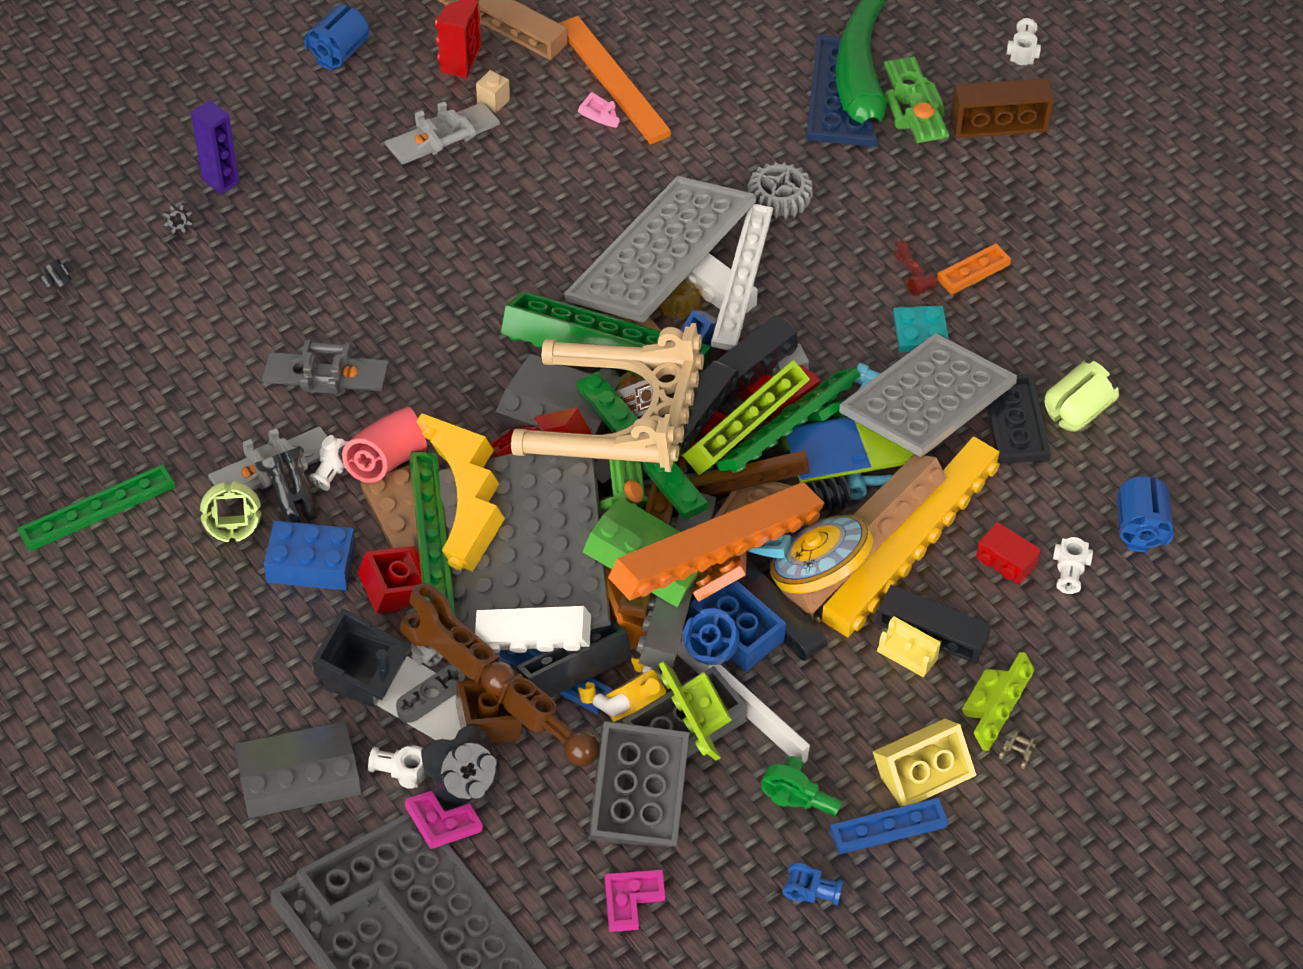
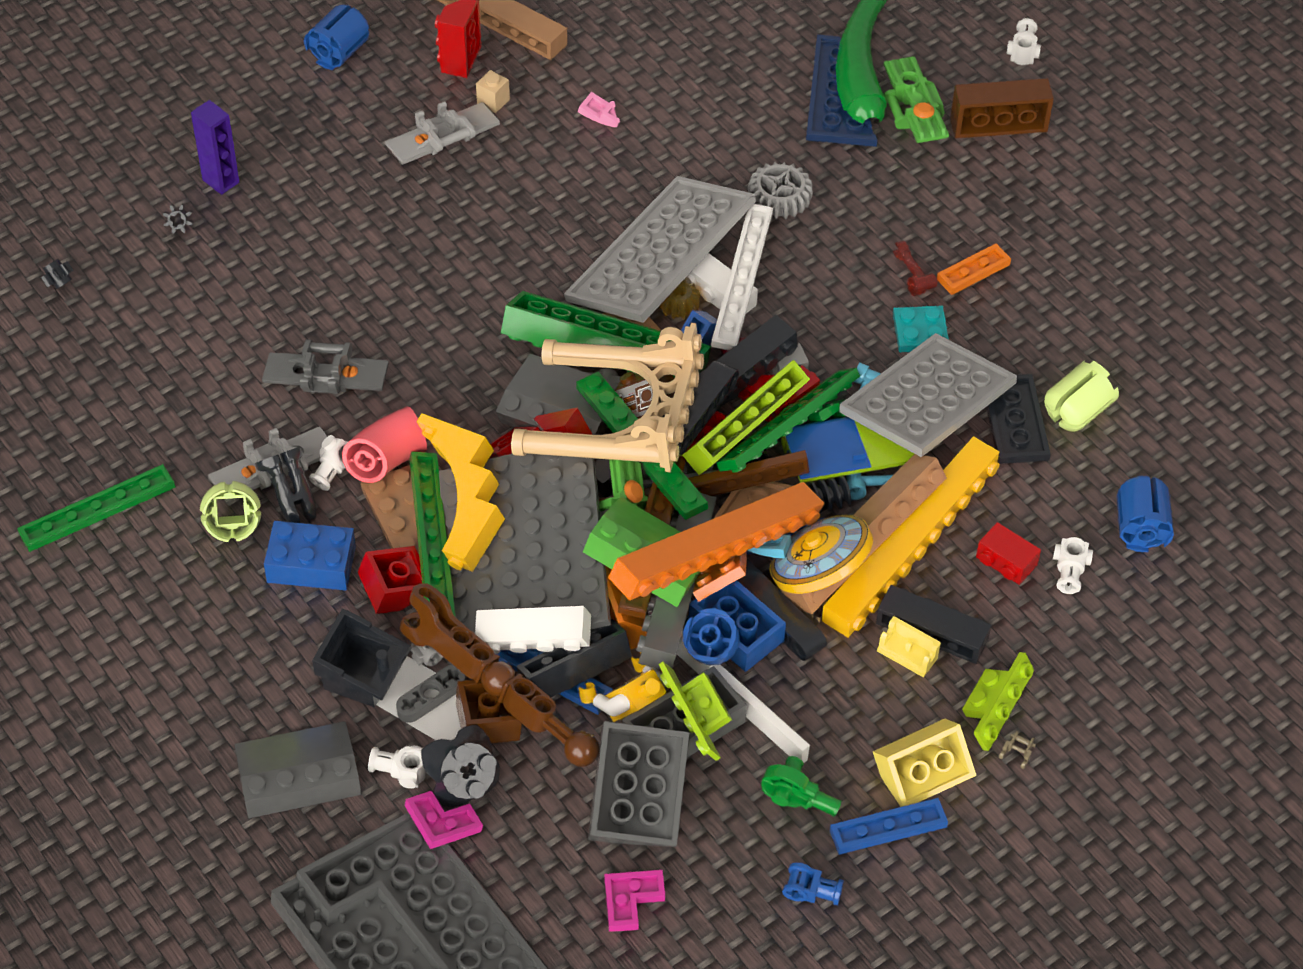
orange tile [560,16,671,145] -> none

